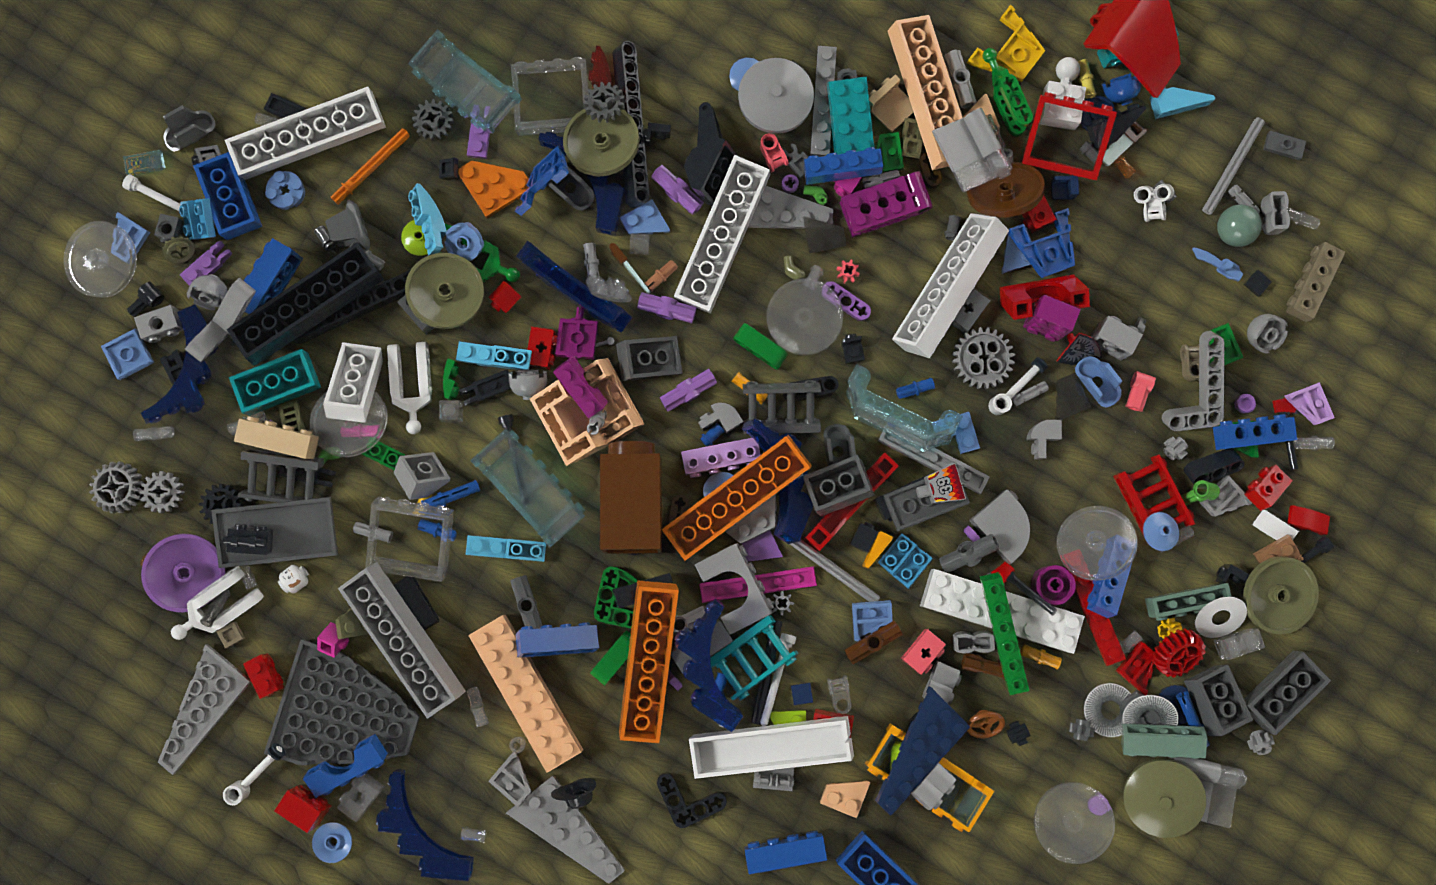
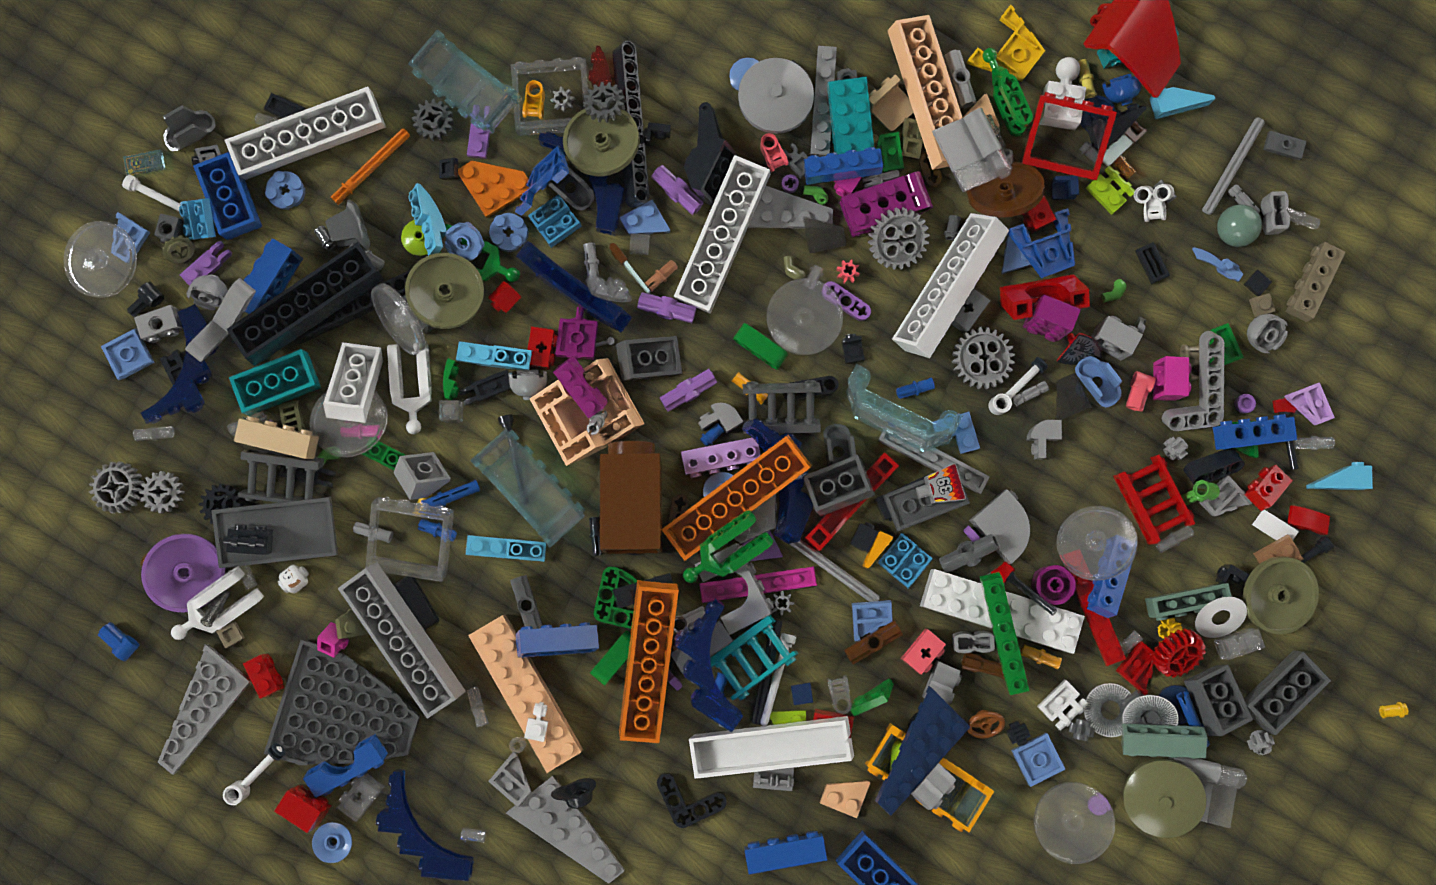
medium blue dish [1143,512,1179,551] -> none
none -> blue piece [98,622,140,661]
none -> clear dish [371,283,426,355]
none -> medium blue plate [489,213,528,252]
none -> light orange piece [523,80,545,120]
none -> white plate [524,702,549,742]
none -> dark azure slope [528,195,582,248]
none -> light grey gear [550,87,576,112]
none -> black axle [589,517,603,556]
none -> green piece [683,510,774,583]
none -> green wing [850,678,894,716]
none -> light grey gear [868,207,930,270]
none -> medium blue plate [1011,733,1065,787]
none -> white plate [1037,679,1088,731]
none -> lime plate [1086,166,1135,215]
none -> bright green arm [1101,279,1127,303]
none -> black tile [1135,242,1170,284]
none -> dark pink brick [1153,356,1191,401]
none -> dark tan plate [1249,293,1275,317]
none -> medium azure slope [1306,462,1373,490]
none -> yellow pin [1379,702,1408,718]

